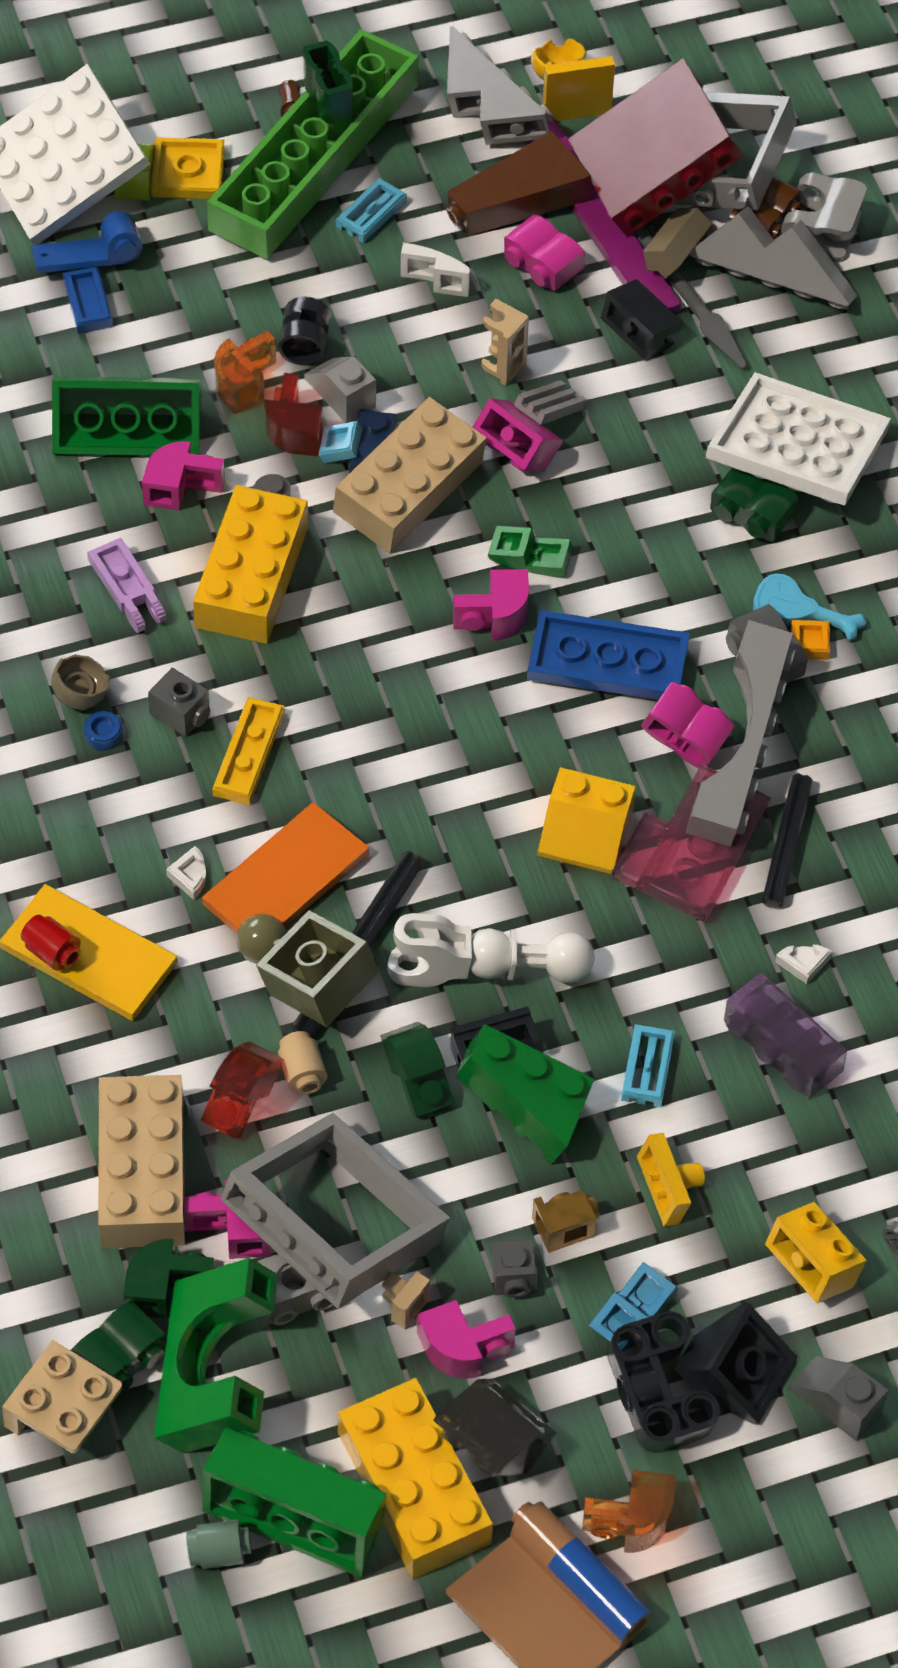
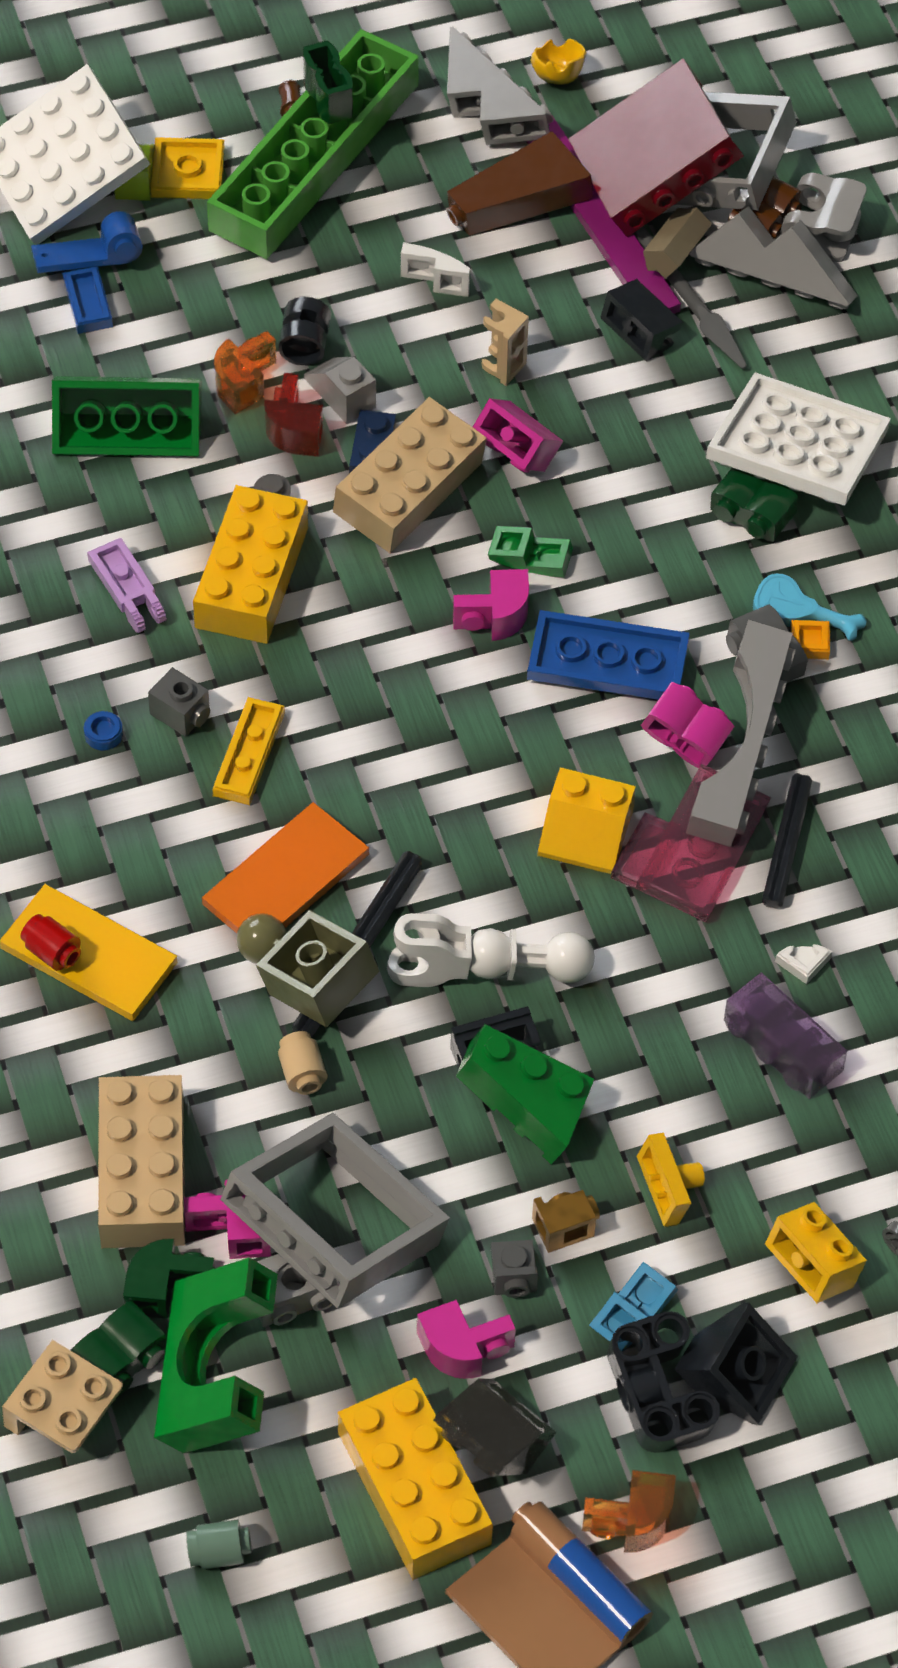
dark tan hair [51,654,110,710] -> none
dark pink brick [142,442,225,511] -> none
white tile [166,846,206,900] -> none
clear red brick [200,1041,284,1139] -> none
green slope [203,1427,387,1578] -> none
medium azure tile [318,421,362,463] -> none
medium azure tile [336,178,407,244] -> none
dark green brick [380,1021,454,1118] -> none
tan tile [382,1271,430,1329] -> none
dark pink brick [504,215,585,291] -> none
light grey tile [514,380,587,425] -> none
yellow tile [543,56,615,121] -> none
medium azure tile [621,1024,675,1108] -> none
dark grey slope [789,1356,888,1441] -> none

